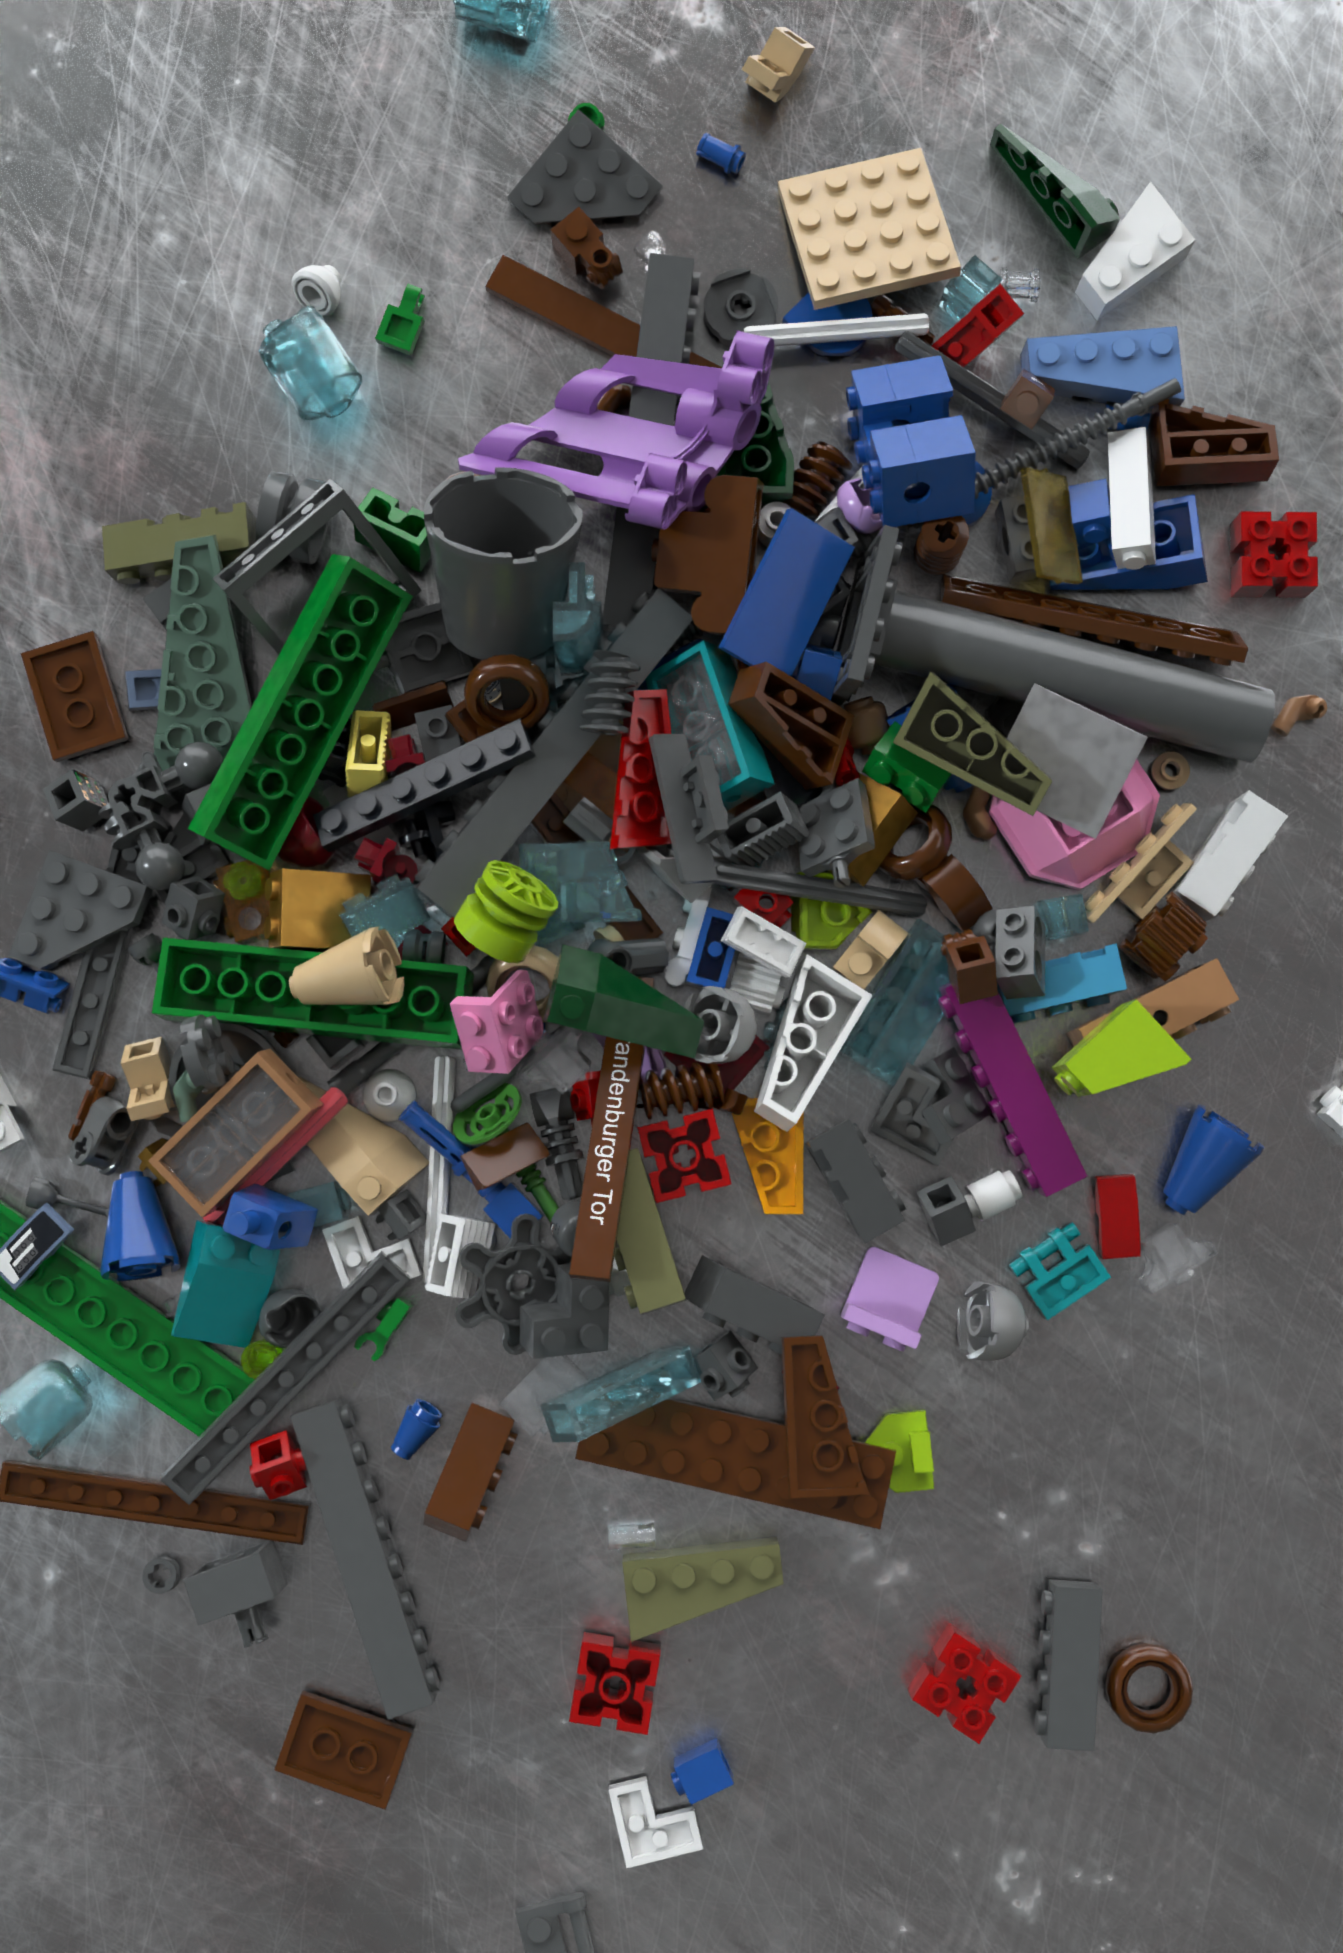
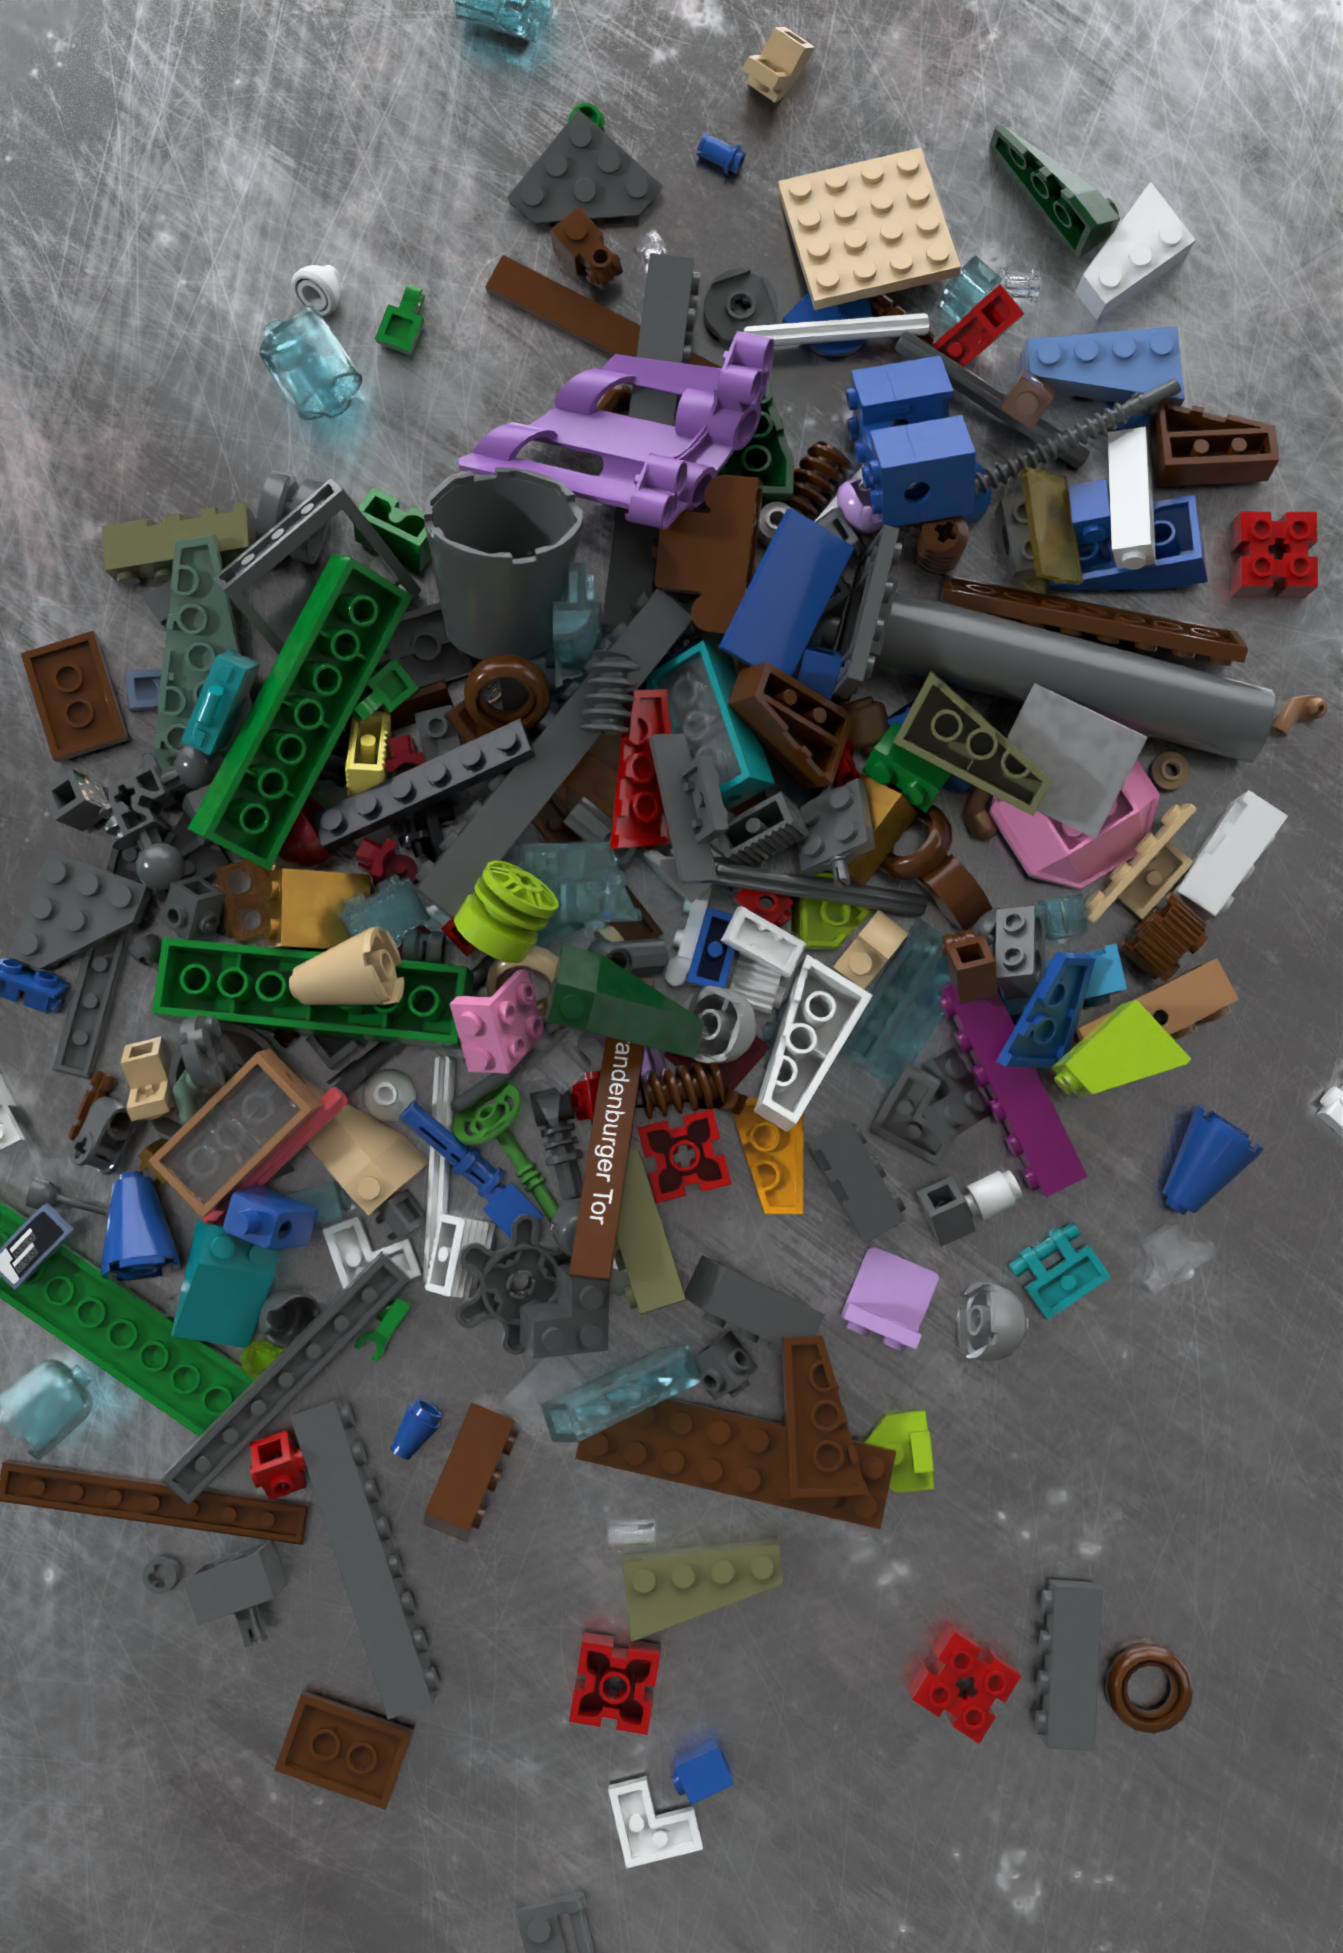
clear neon green plate [224,862,262,900] -> none
reddish brown slope [460,1122,550,1191] -> none
red slope [1095,1174,1141,1259] -> none
none -> teal piece [180,649,261,755]
none -> green plate [351,658,419,722]
none -> blue wing [996,952,1096,1068]

